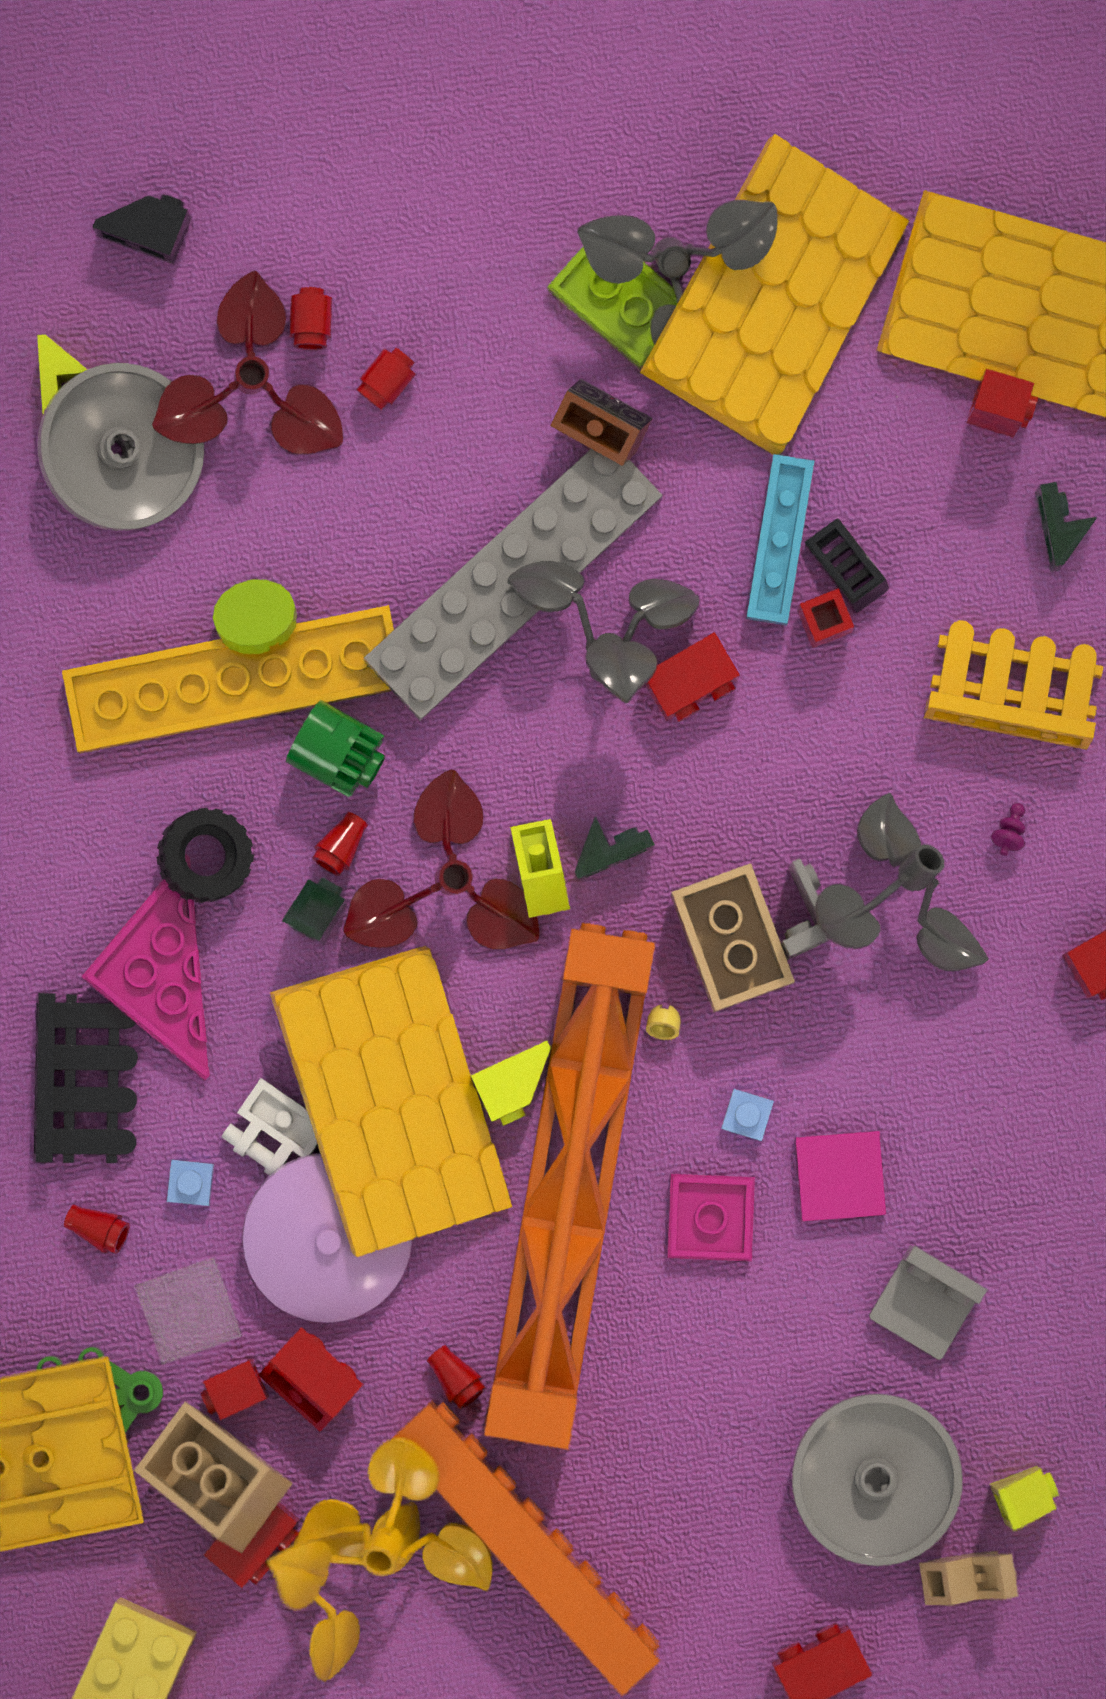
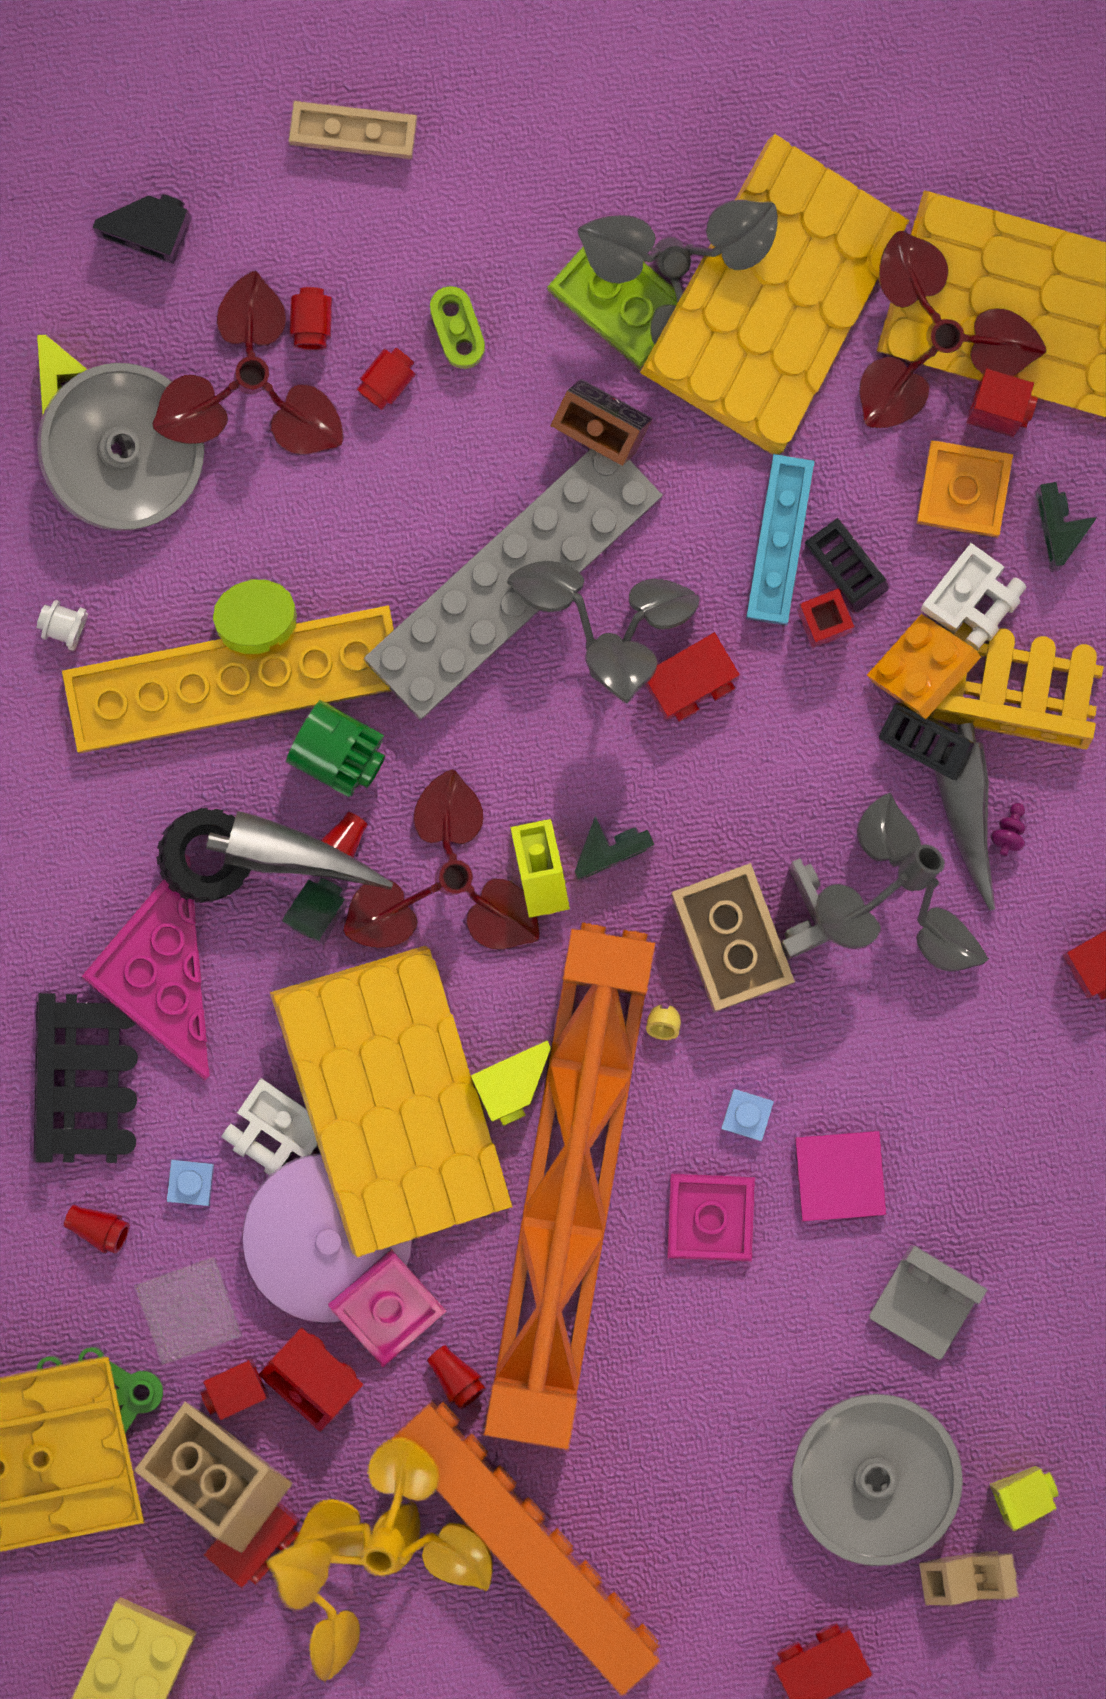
none -> white brick [36,600,88,651]
none -> flat silver piece [206,811,393,890]
none -> tan plate [289,101,417,159]
none -> dark pink tile [328,1249,447,1367]
none -> lime plate [430,286,485,369]
none -> dark red plant [859,231,1046,428]
none -> light orange plate [867,613,981,719]
none -> black slope [879,703,975,780]
none -> light orange plate [916,440,1013,538]
none -> white plate [921,543,1026,651]
none -> flat silver piece [931,723,995,910]

